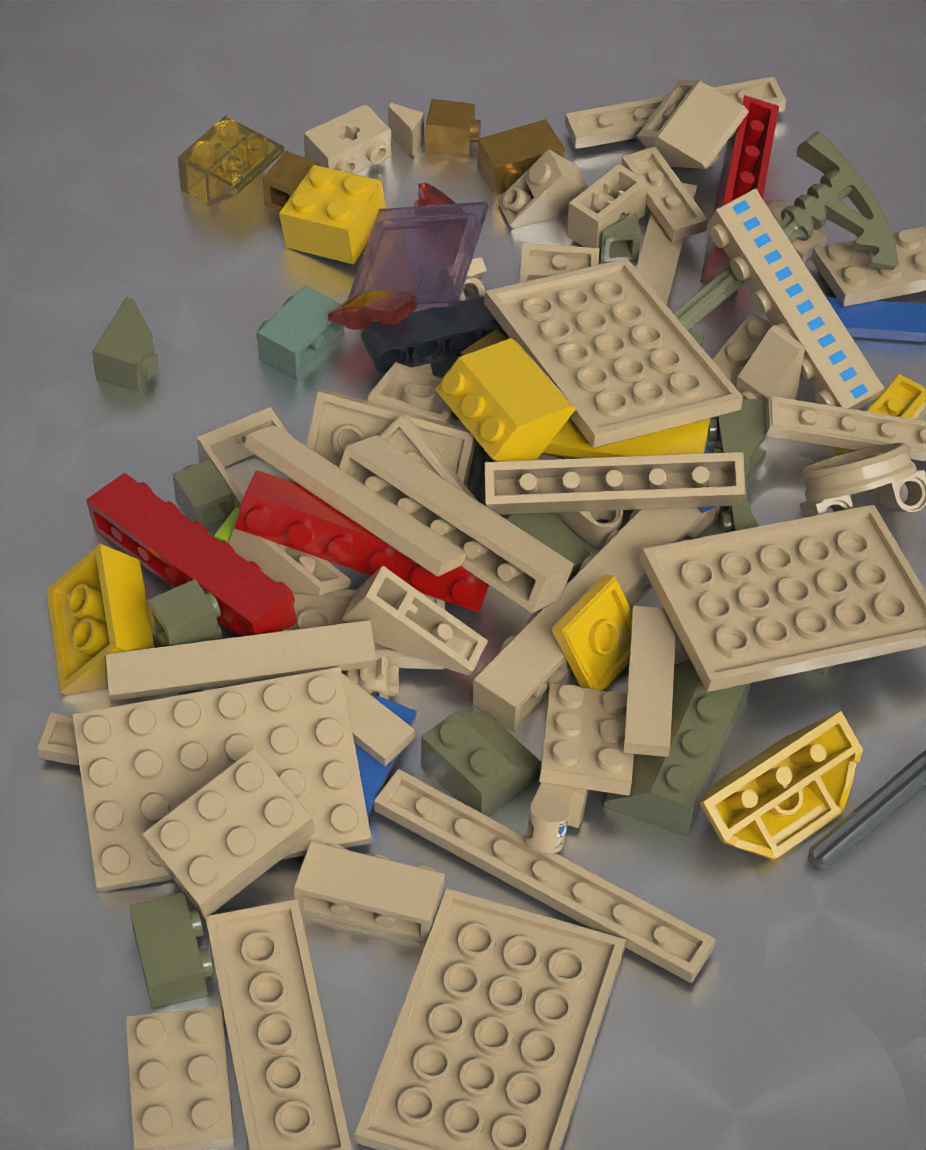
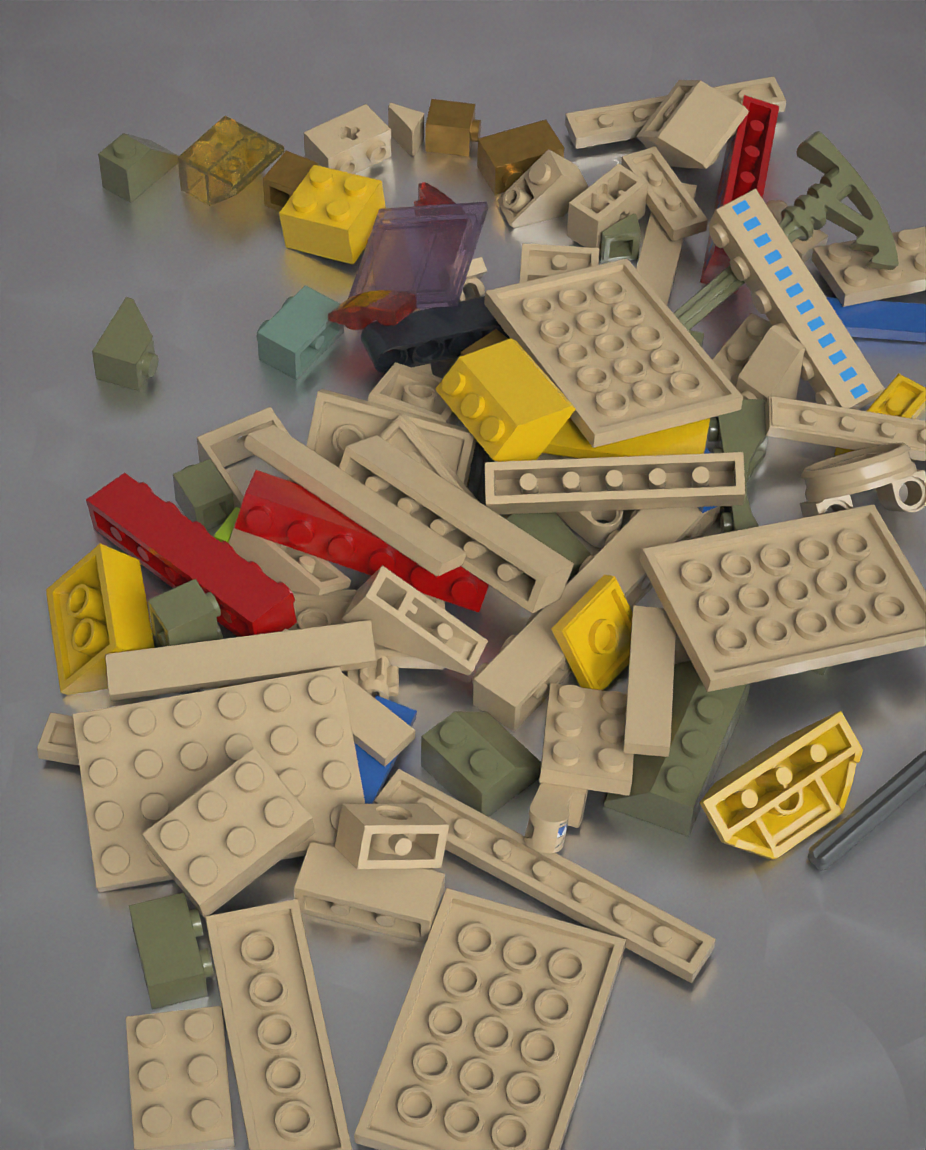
none -> olive slope [98,133,180,203]
none -> tan brick [335,804,449,869]

